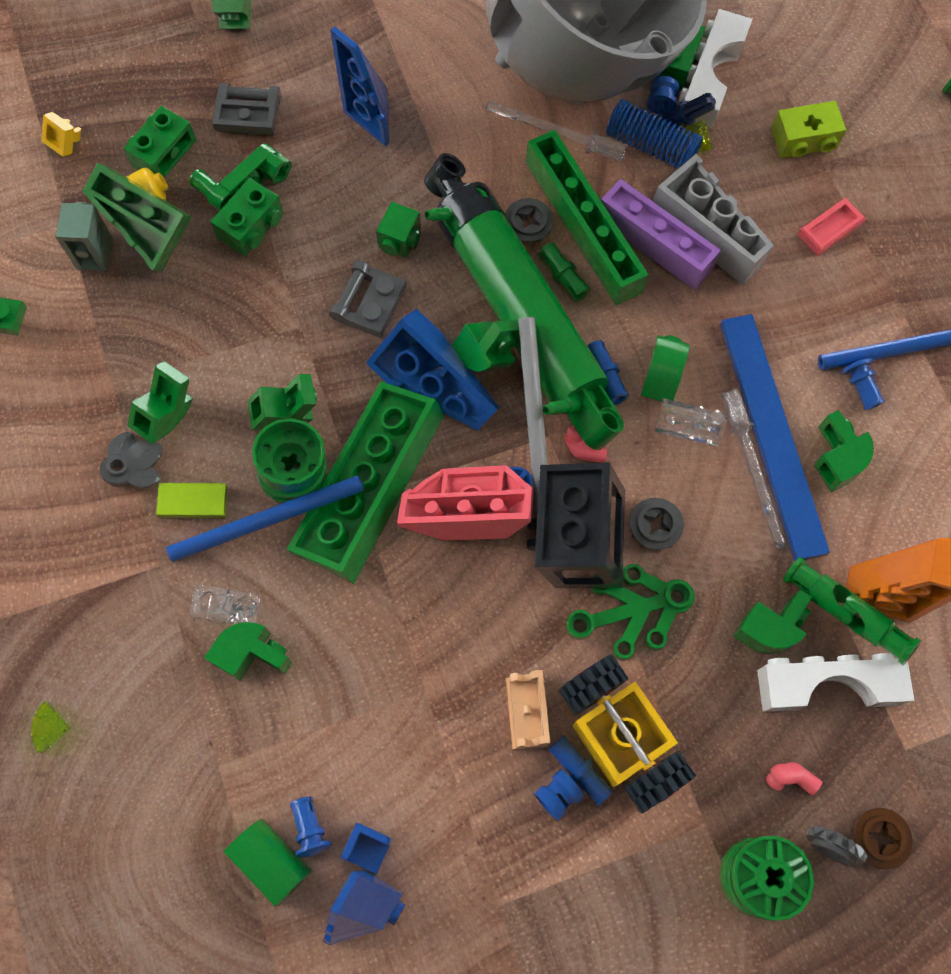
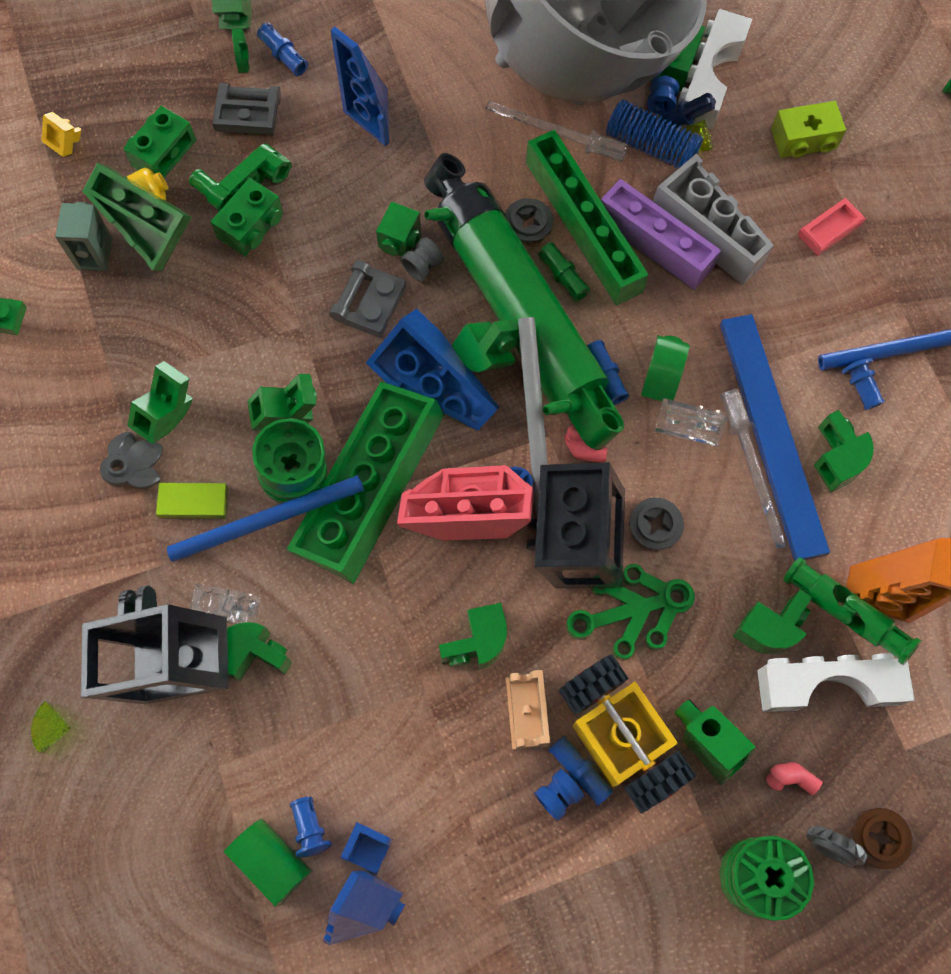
none -> black piece [81,585,229,704]
none -> green tile [232,28,250,73]
none -> blue pin [257,22,309,77]
none -> dark grey wheel [400,237,444,282]
none -> green brick [439,602,507,670]
none -> green torso [674,699,756,785]

